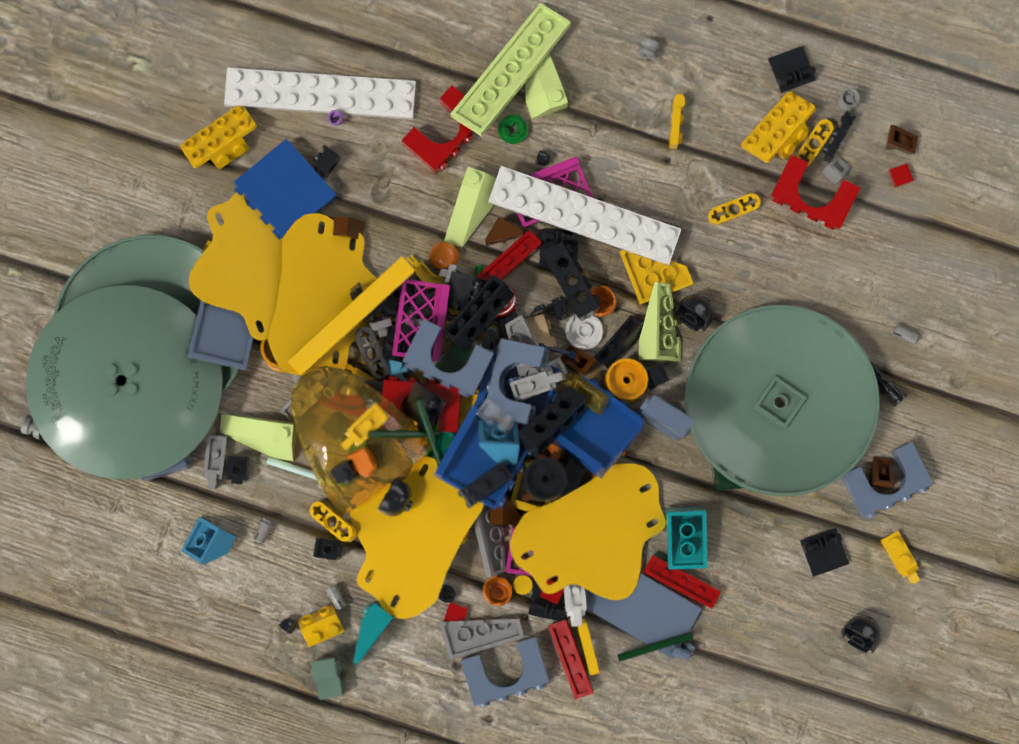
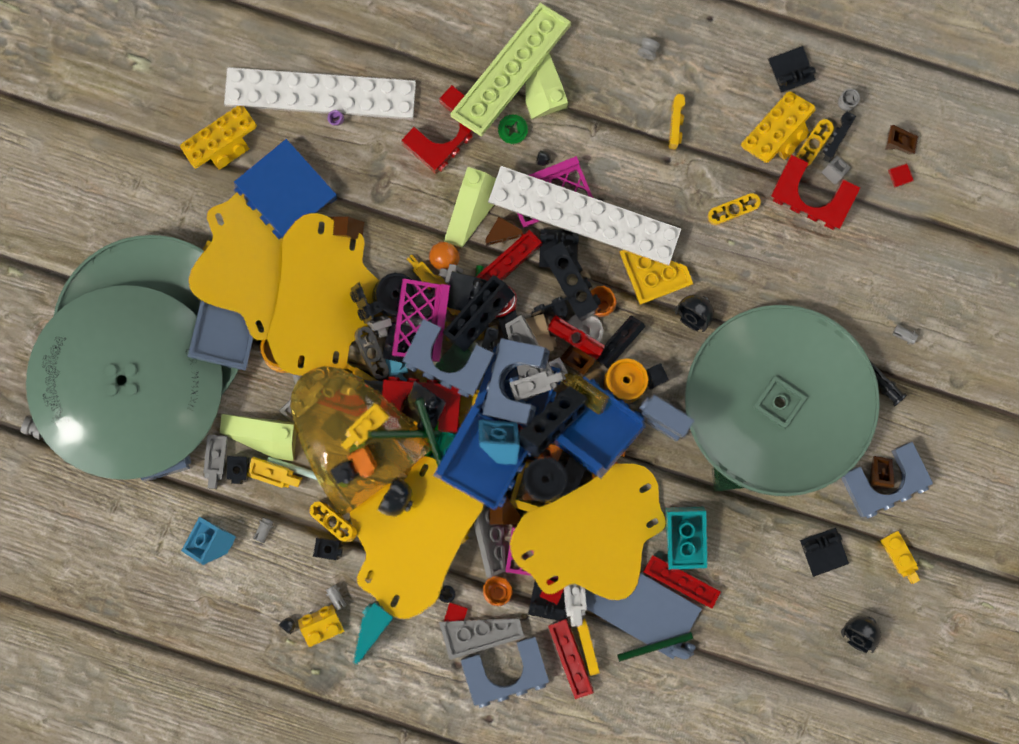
yellow tile [288,256,416,376] -> none
sand green brick [311,656,346,700] -> none
black brick [313,144,341,177] -> none
black plate [457,461,514,509] -> none
clear plate [476,398,515,432] -> none
yellow tile [513,575,533,595] -> none
dark blue hinge [539,343,576,358] -> none
yellowish green wedge [638,282,681,362] -> none
none -> yellow hinge [247,456,302,488]
none -> red piece [547,315,605,359]

